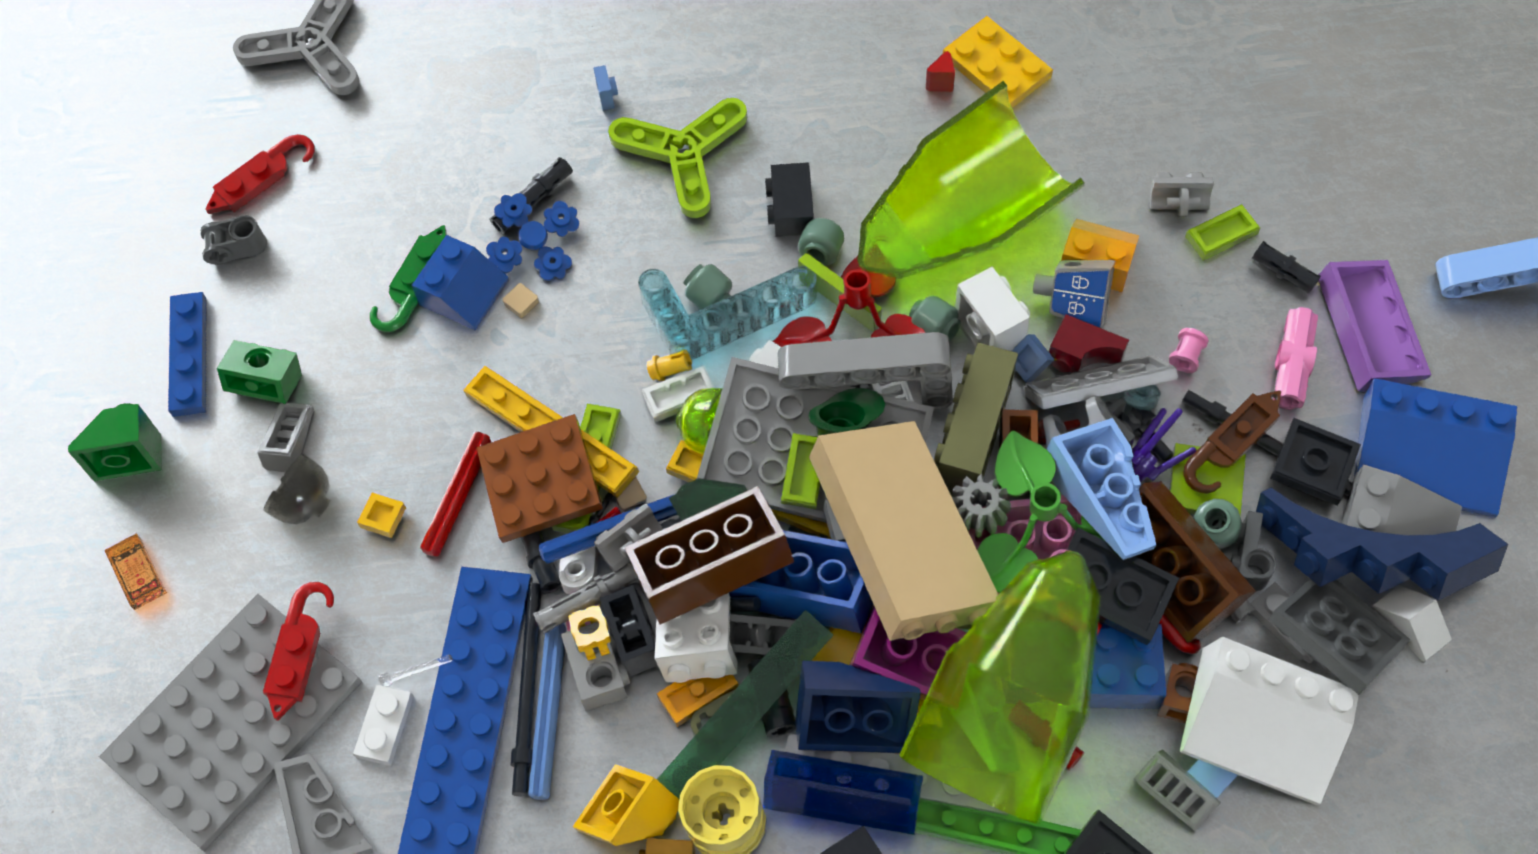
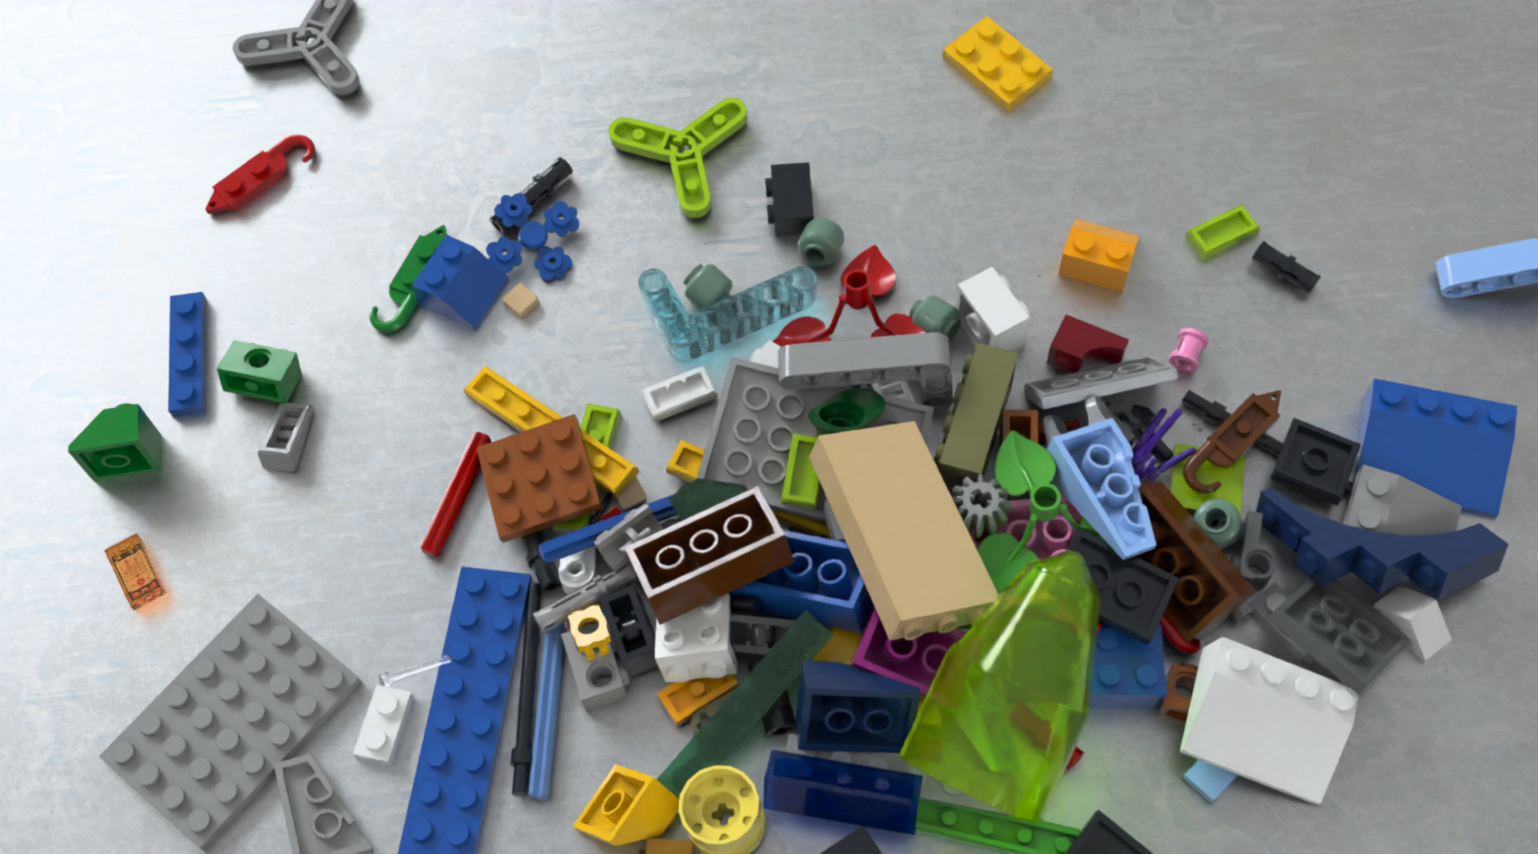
dark grey piece [200,215,267,265] -> none
clear smoke cylinder [263,454,331,525] -> none
red plate [263,582,334,721] -> none
yellow plate [357,492,406,538] -> none
medium blue plate [593,65,618,111] -> none
yellow pin [647,349,692,382] -> none
clear neon green cylinder [676,388,723,453] -> none
lime tile [798,253,882,332] -> none
clear neon green windscreen [857,81,1085,279] -> none
red slope [925,51,955,92] -> none
medium blue plate [1012,334,1055,382] -> none
torso [1033,260,1115,328] -> none
clear light blue tile [1124,385,1161,410] -> none
light grey slope [1134,749,1221,831] -> none
light grey hips [1149,172,1214,217] -> none
bright pink piece [1273,307,1318,410] -> none
medium lavender slope [1319,260,1432,392] -> none

